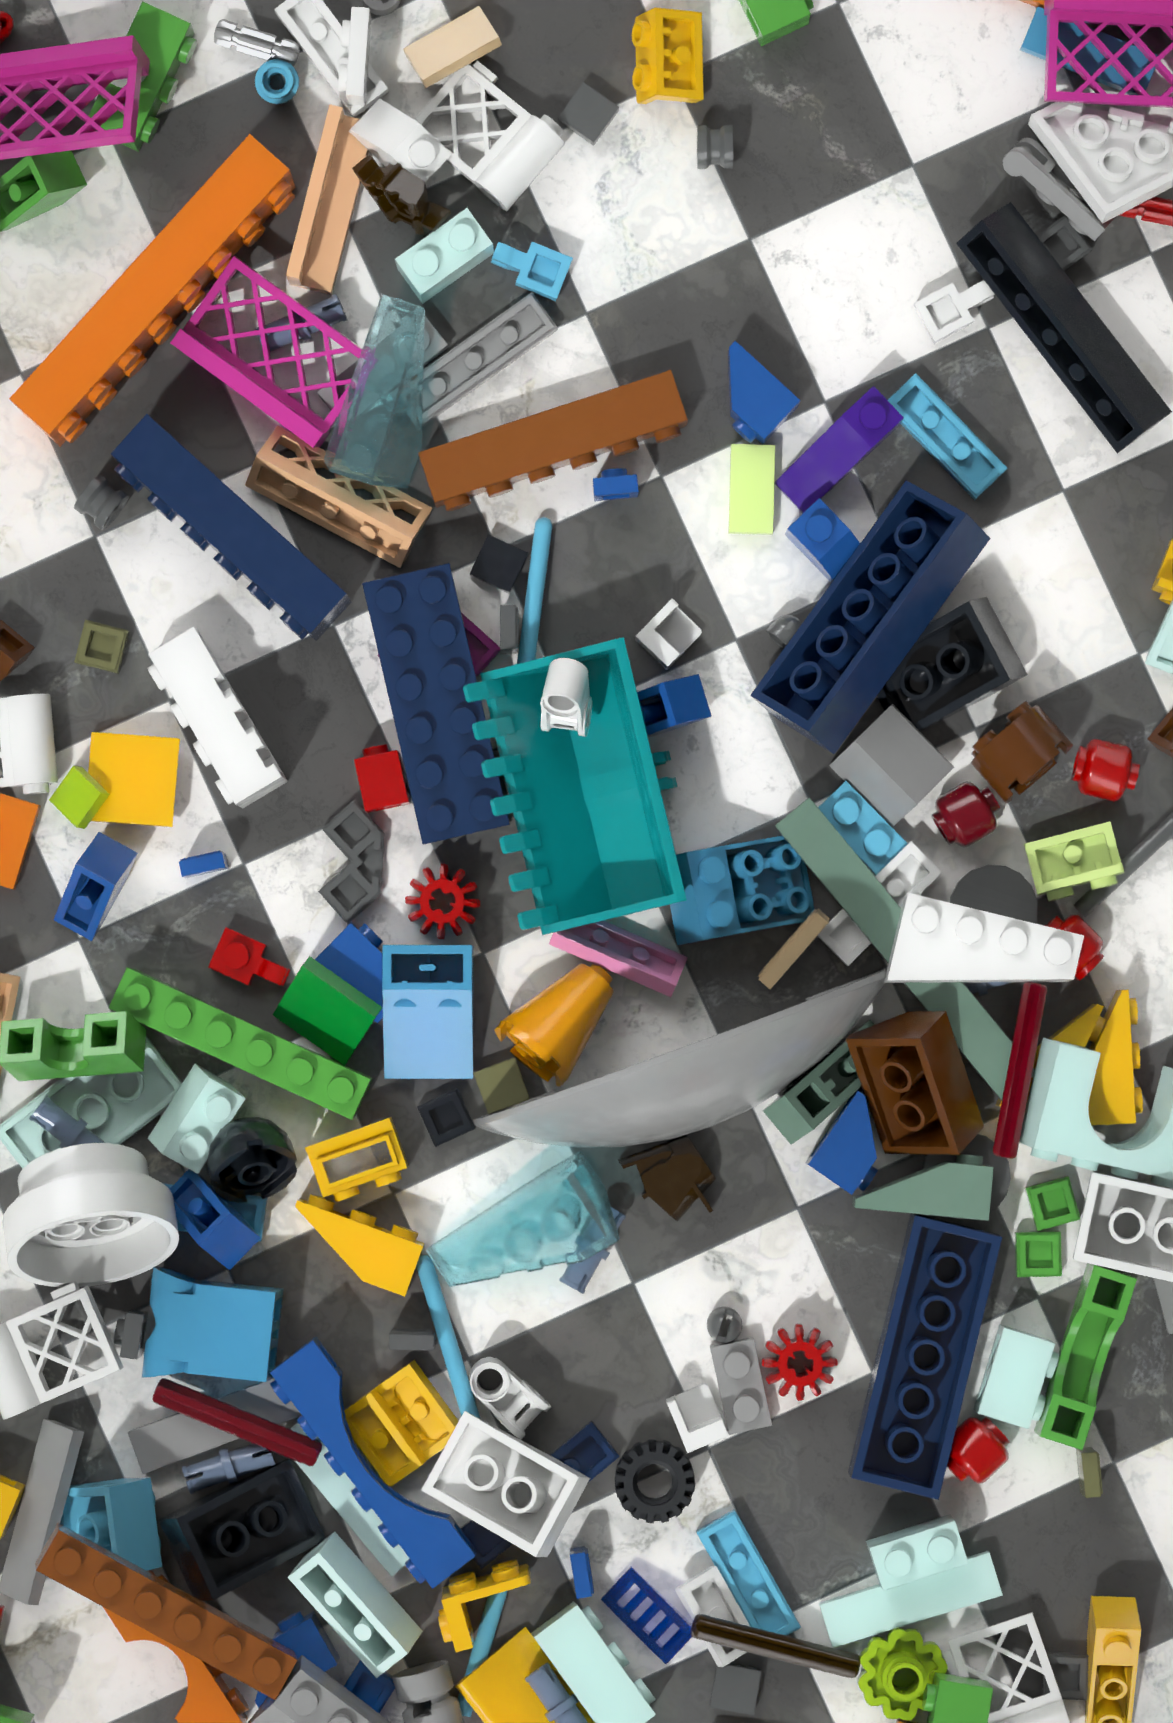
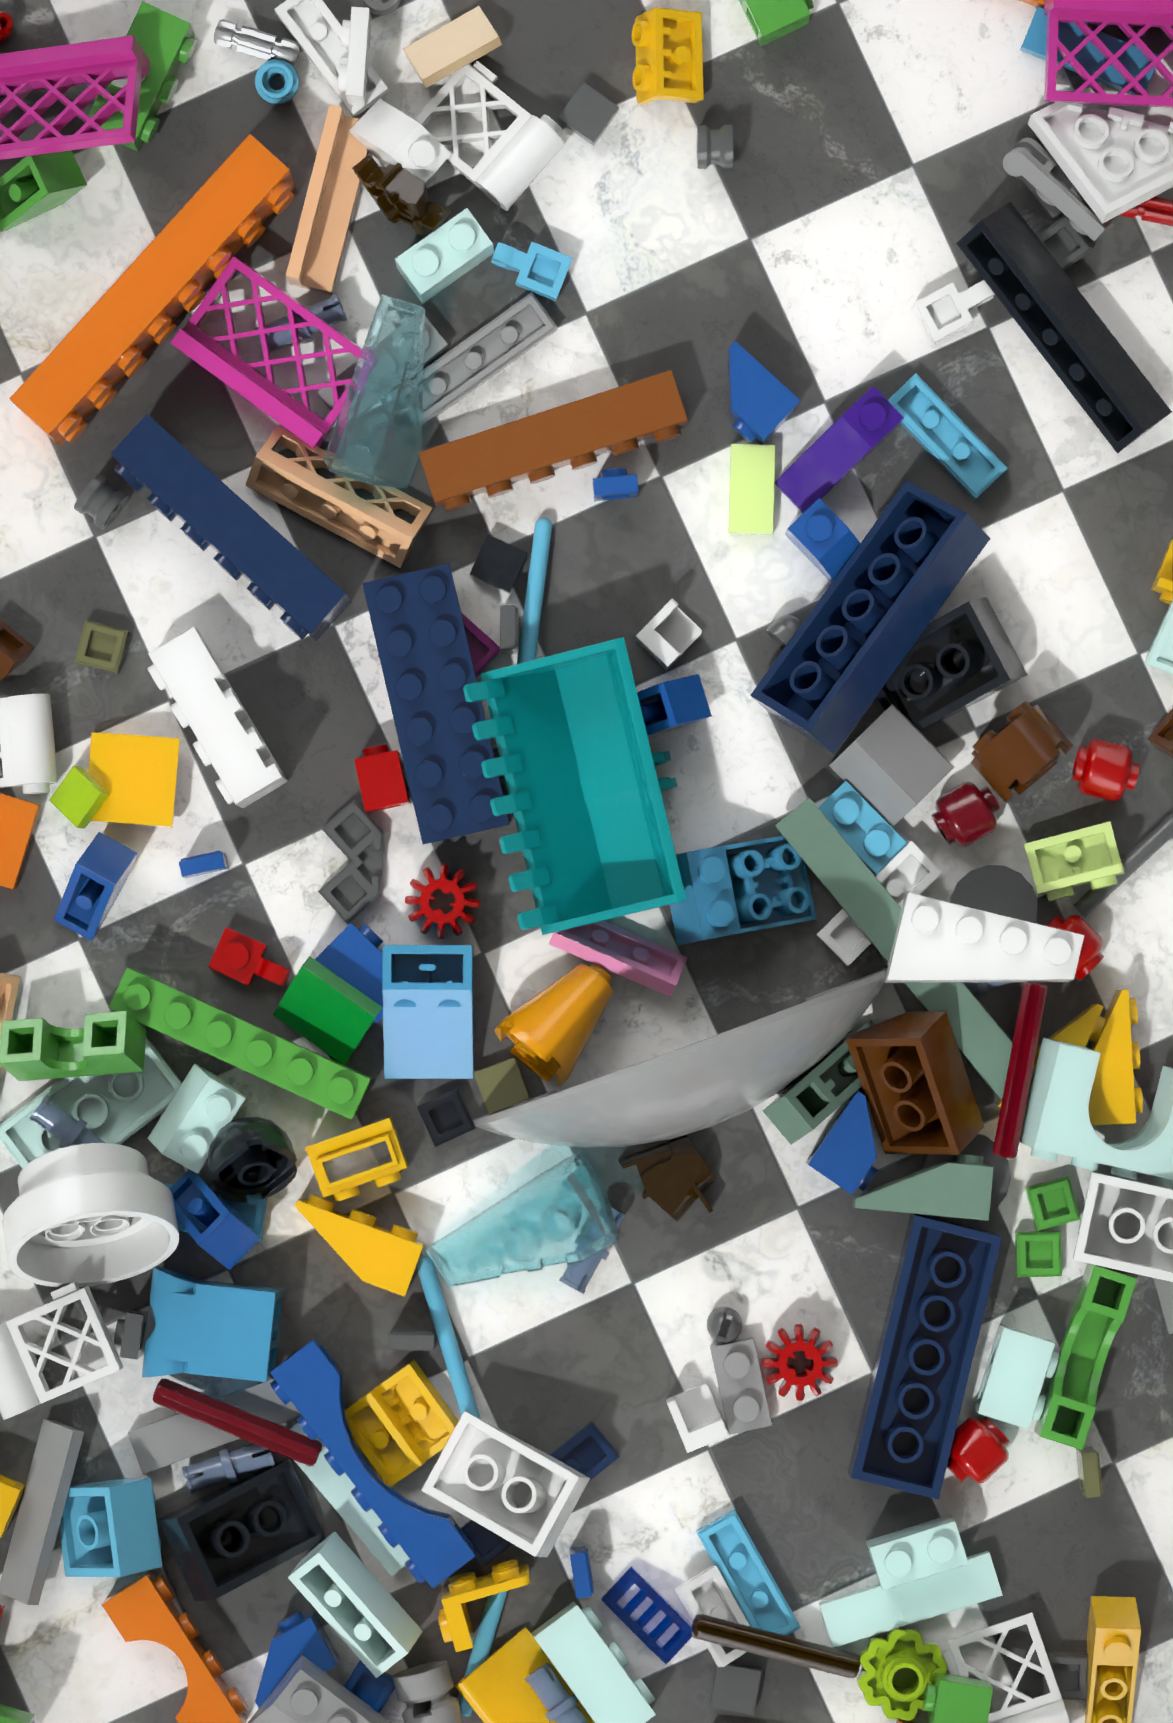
dark orange brick [35,1523,298,1700] -> none
white piece [469,1357,552,1440] -> none
white piece [540,658,592,736] -> none
black tyre [615,1439,695,1524] -> none
tan tile [758,908,830,989] -> none

